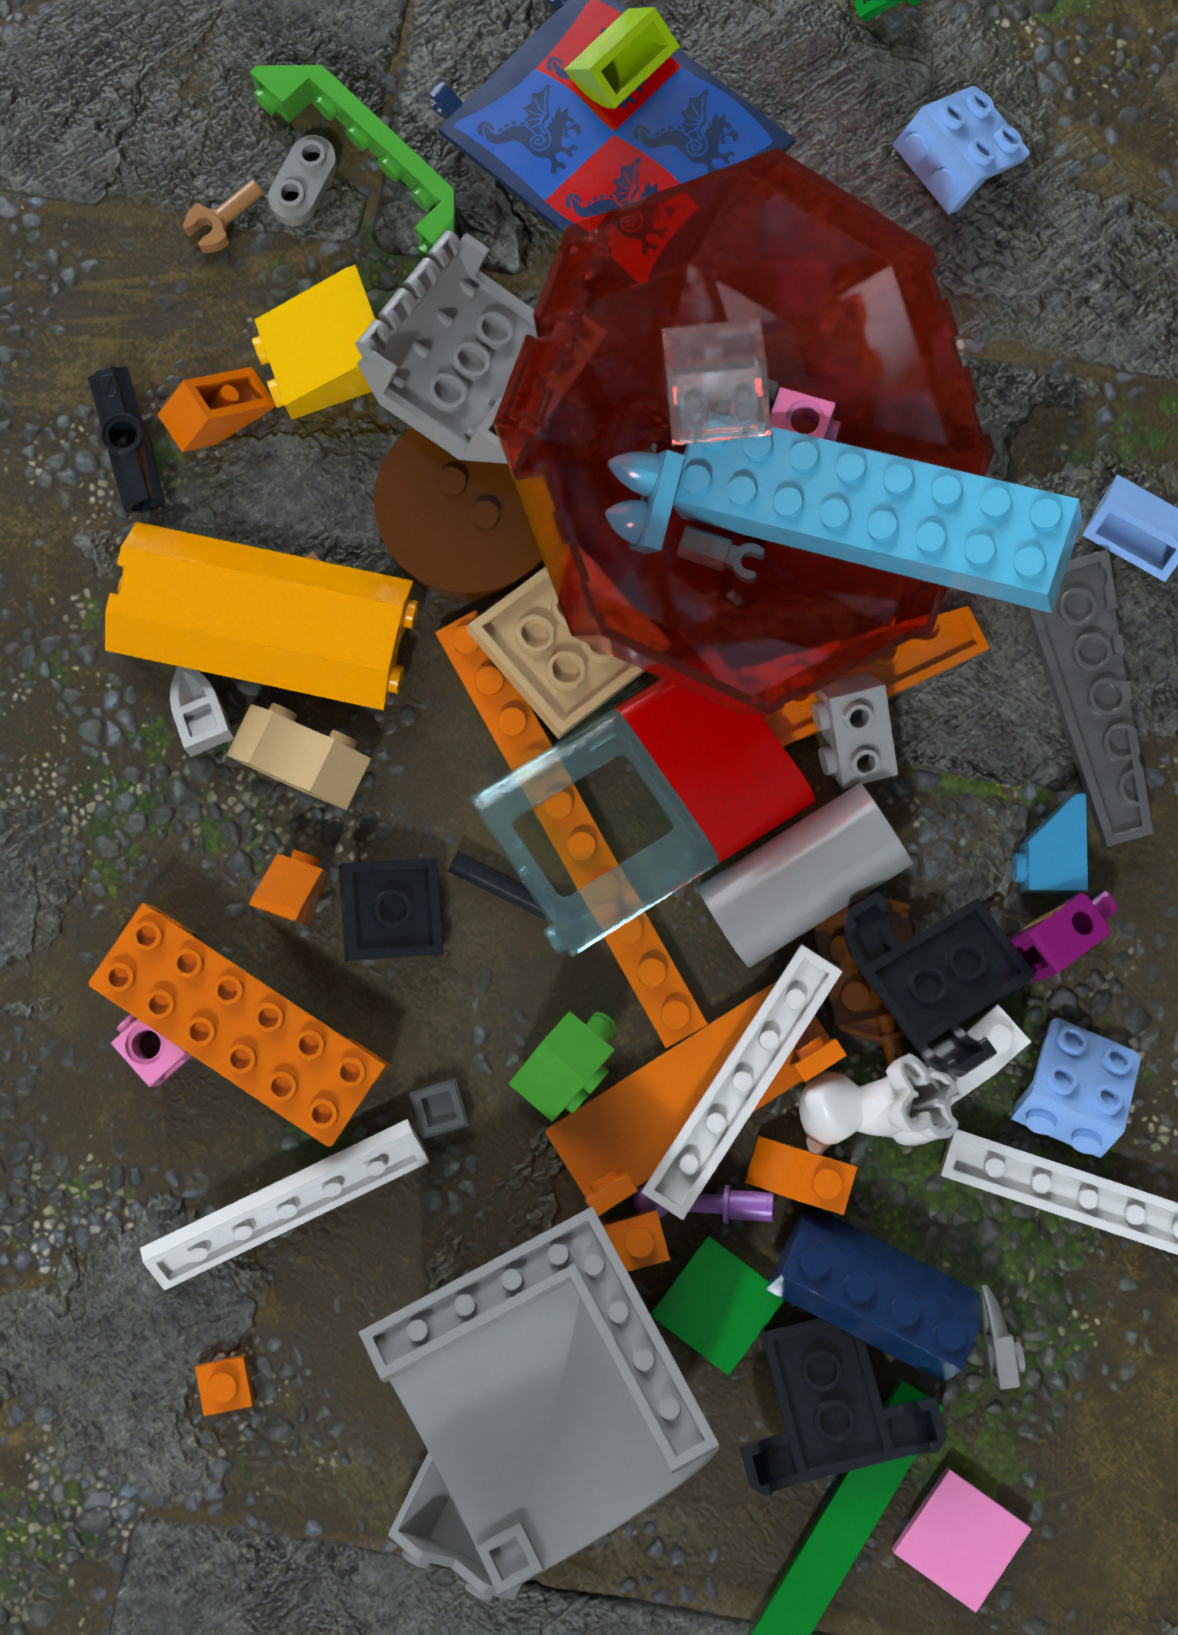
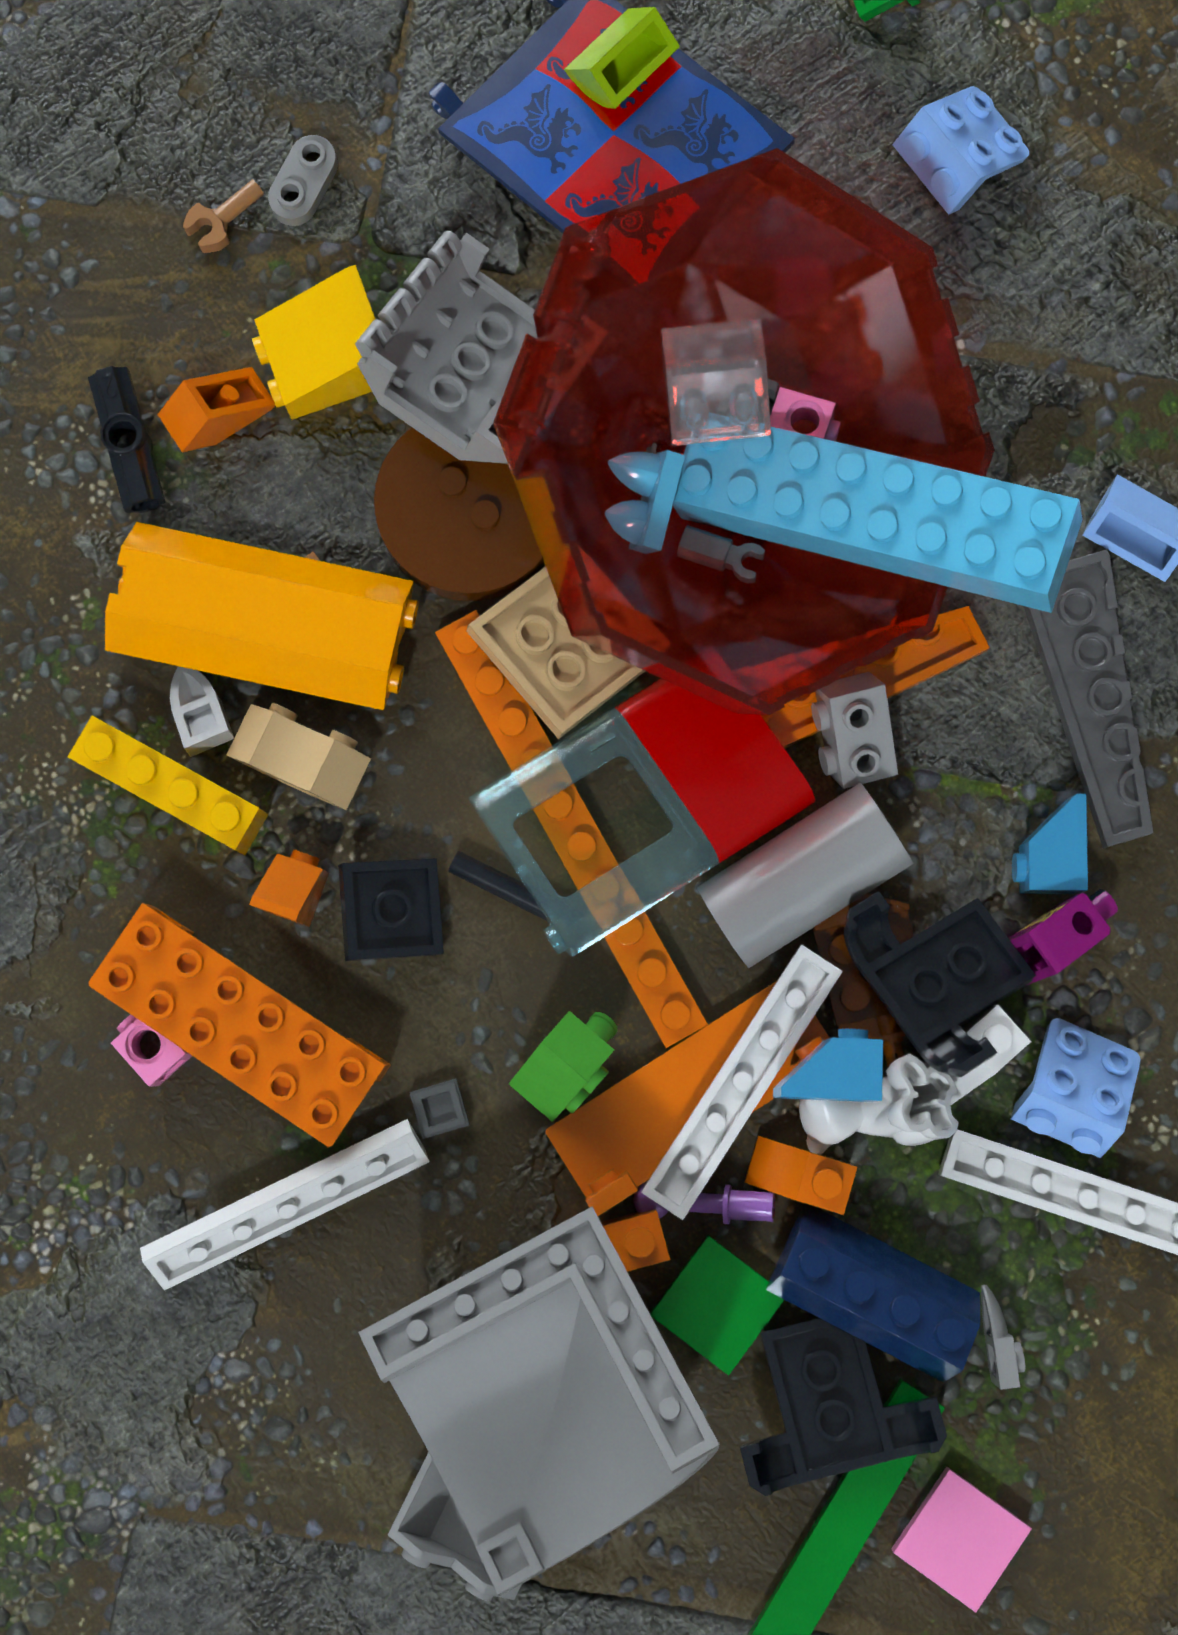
orange plate [195,1354,255,1416] -> none
bright green slope [250,65,457,259] -> none
none -> yellow brick [68,716,269,856]
none -> dark azure slope [773,1029,883,1102]

